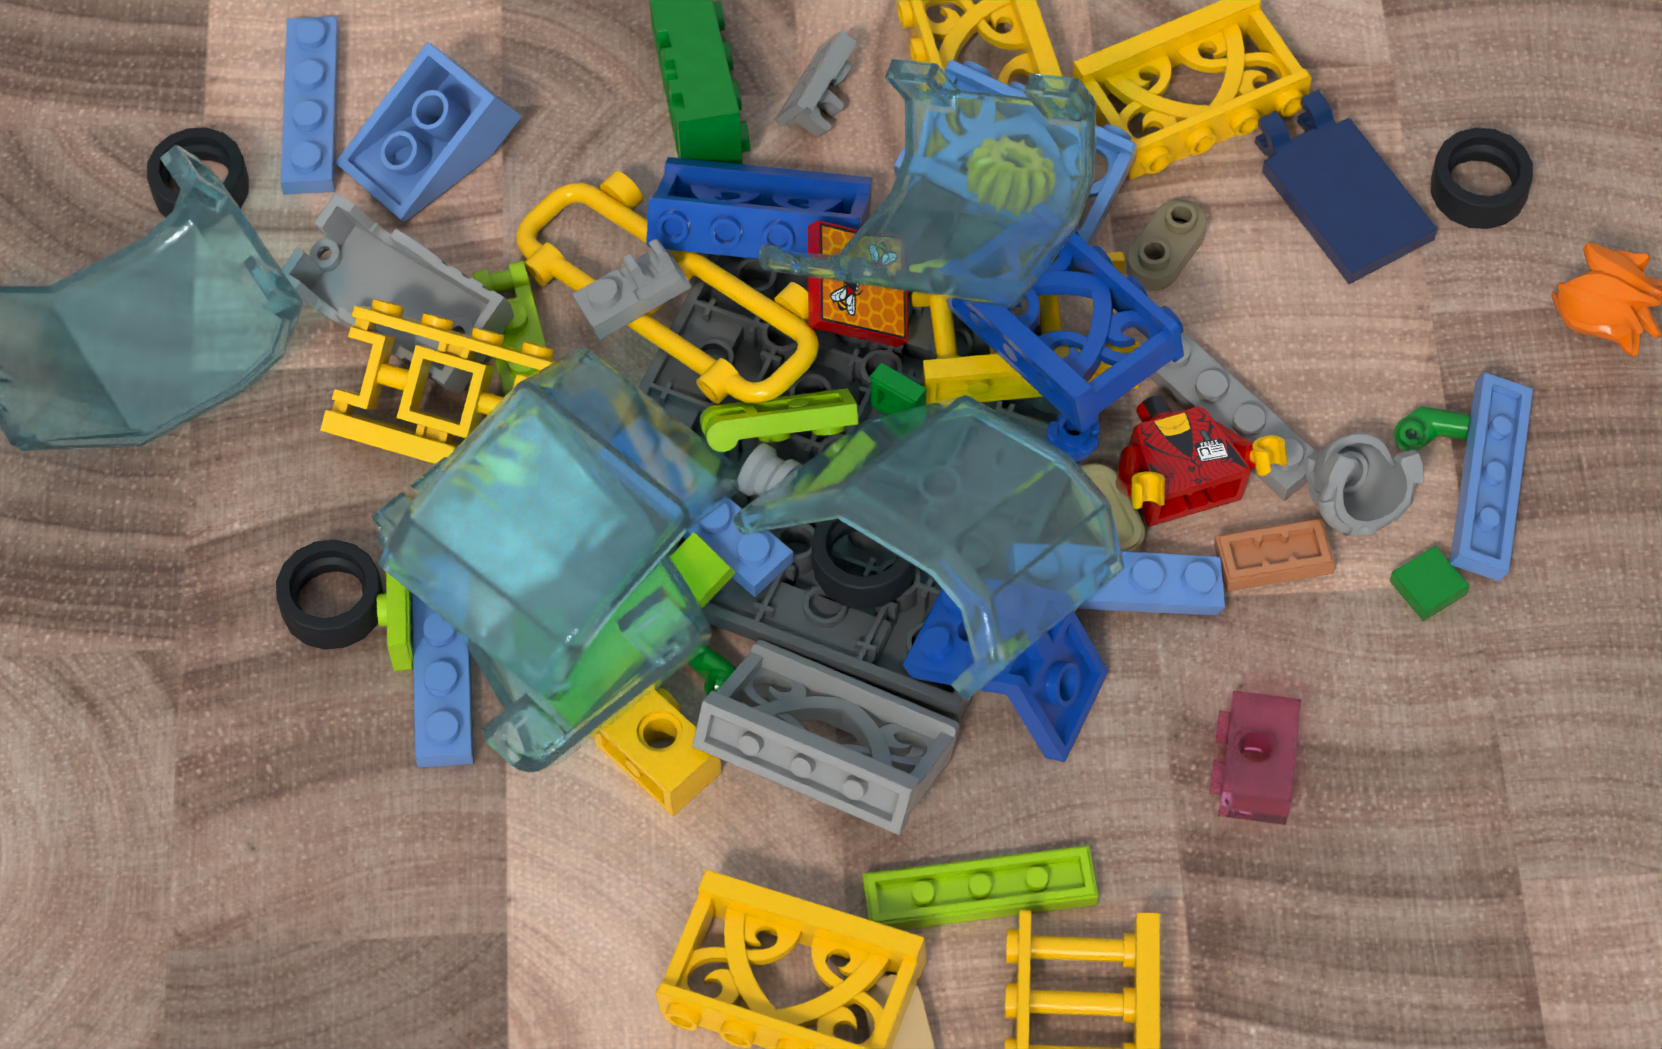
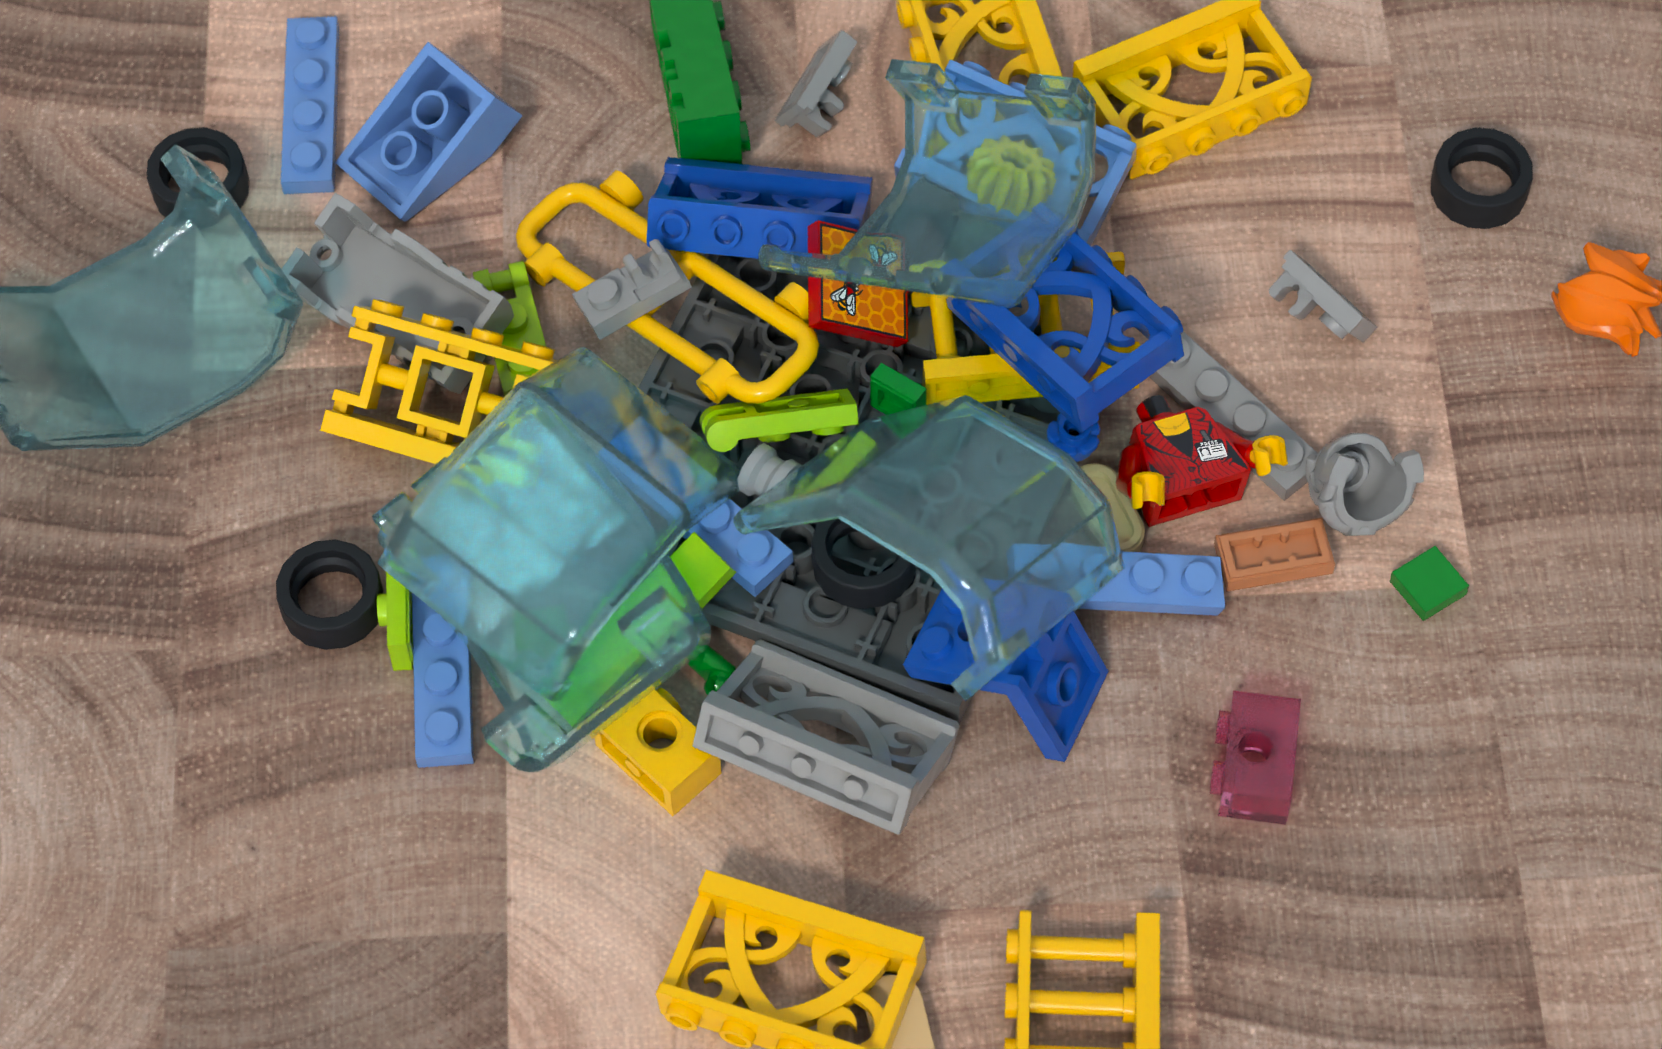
lime tile [862,845,1099,930] -> none
dark tan plate [1127,200,1207,290] -> none
dark blue tile [1254,90,1437,284] -> none
green arm [1393,406,1470,451] -> none
medium blue plate [1449,372,1533,581] -> none
none -> light grey plate [1269,250,1378,343]

